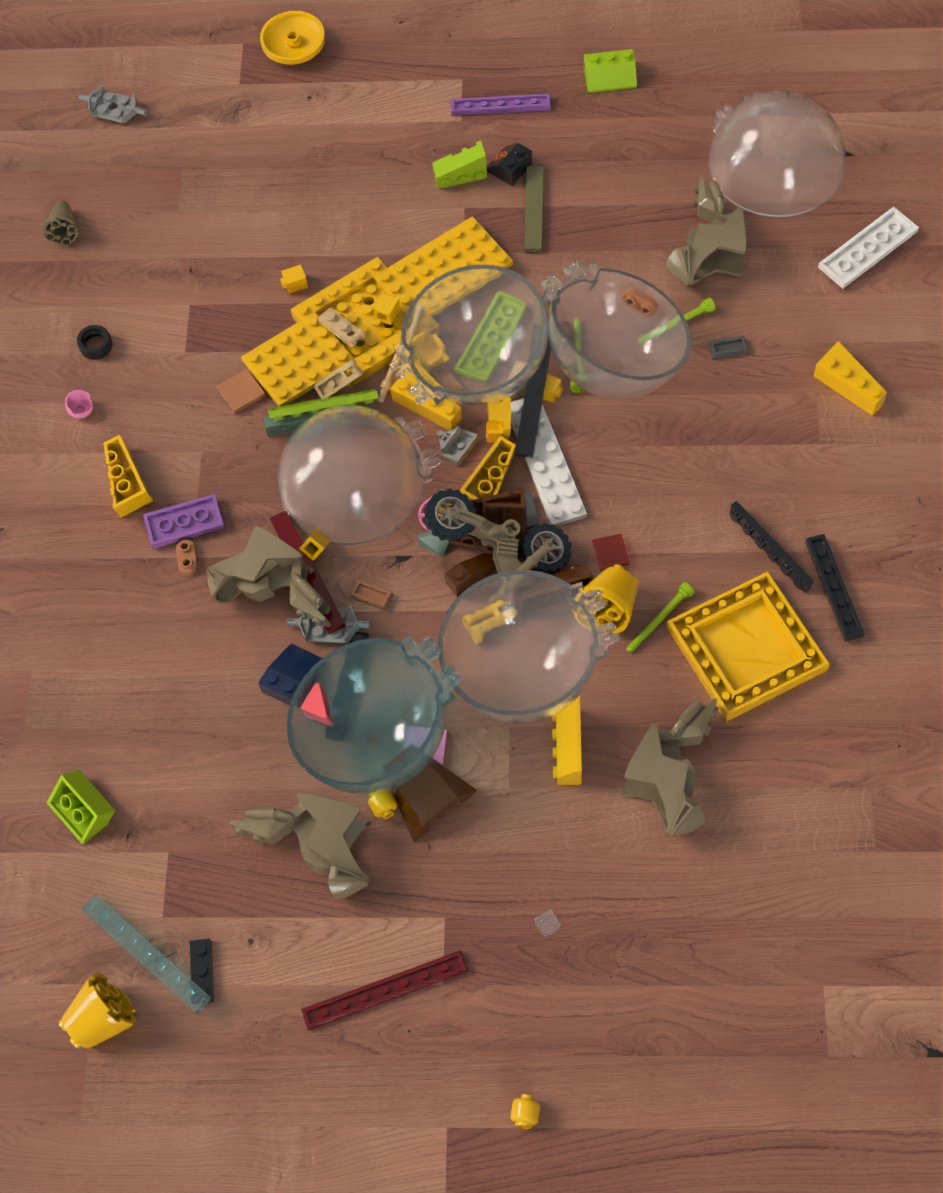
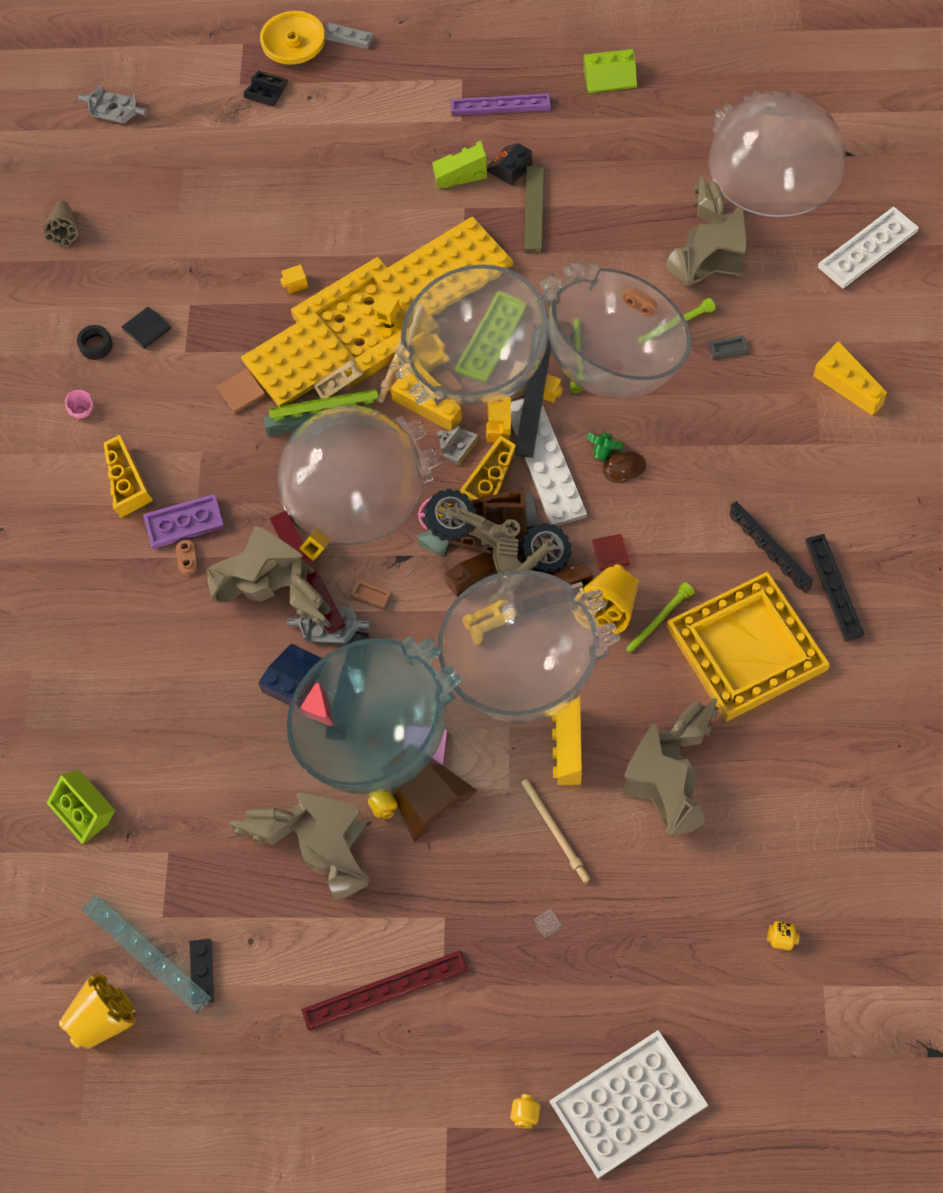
tan plate [318,307,366,348] -> none
none -> black slope [121,307,171,349]
none -> black slope [244,70,288,106]
none -> light grey plate [324,22,374,49]
none -> tan bar [521,779,591,884]
none -> white plate [549,1030,708,1179]
none -> green plant [586,432,625,461]
none -> reddish brown piece [603,451,646,483]
none -> yellow head [767,921,800,951]

